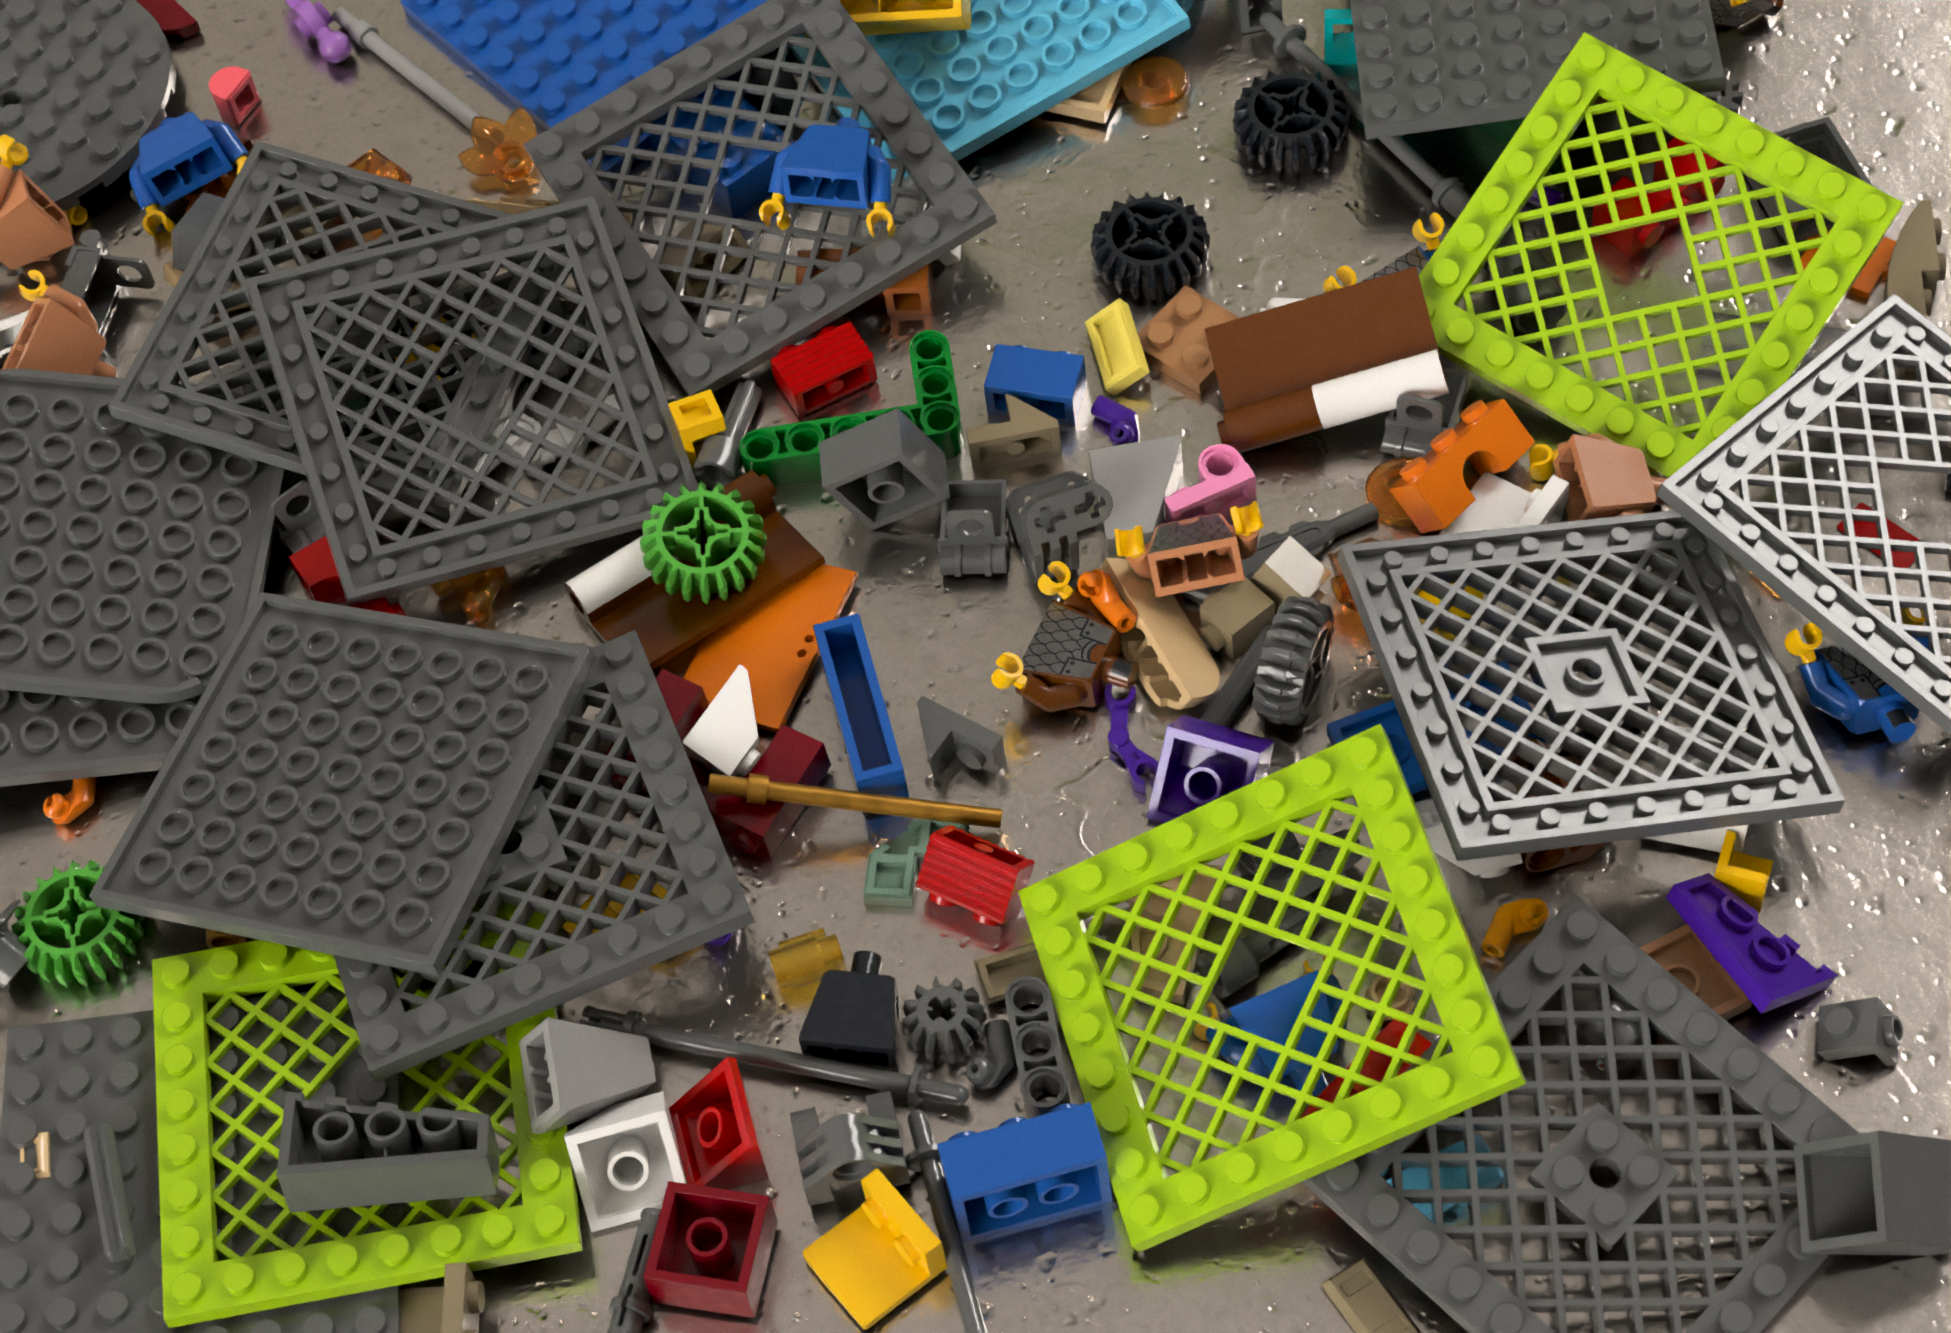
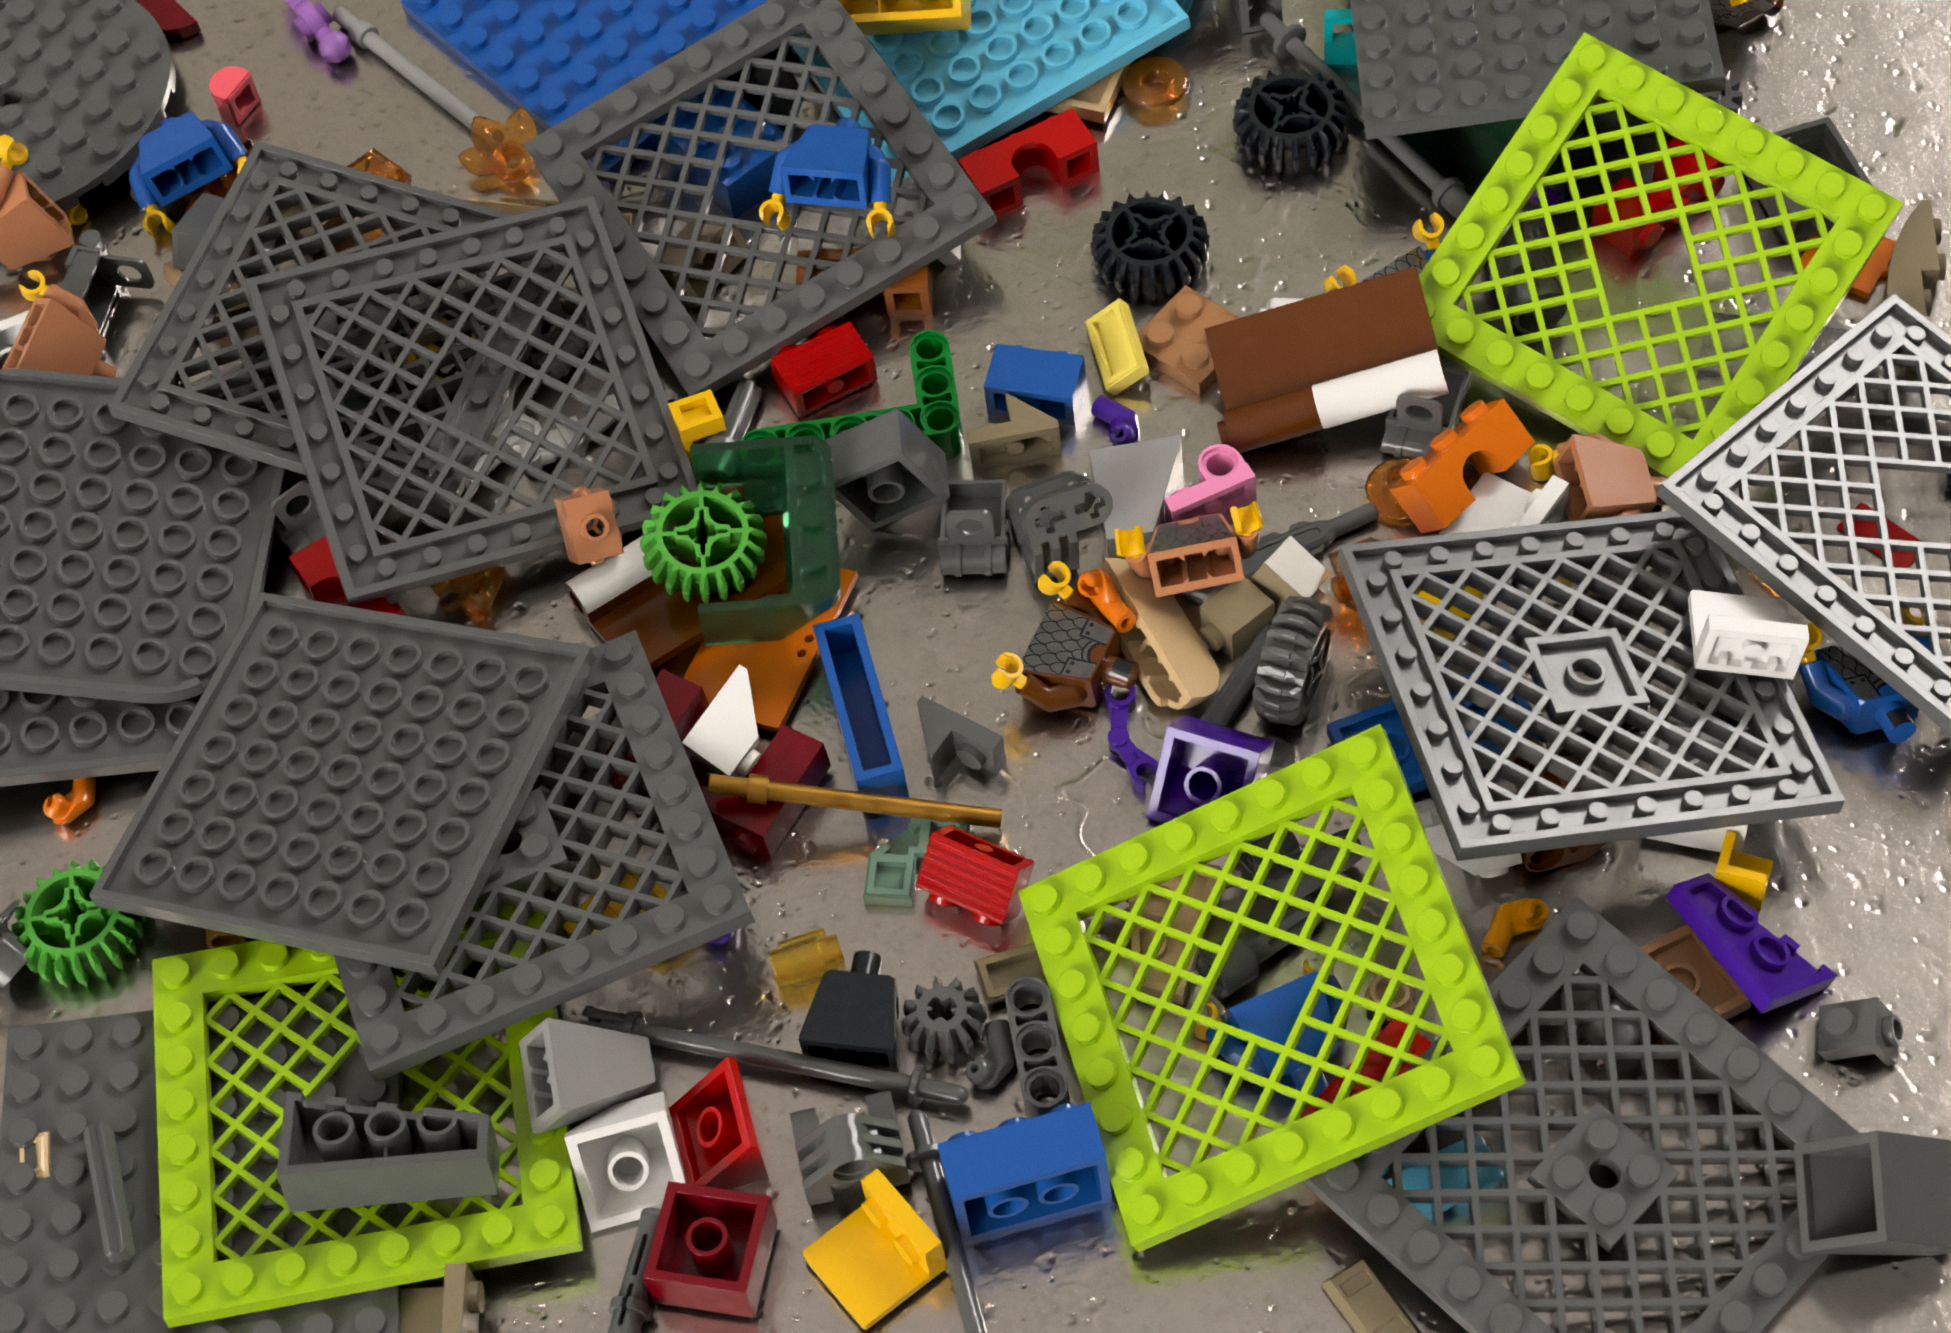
none -> nougat head [554,486,624,566]
none -> clear green windscreen [690,436,842,646]
none -> red arch [958,108,1100,217]
none -> white bracket [1688,590,1809,680]

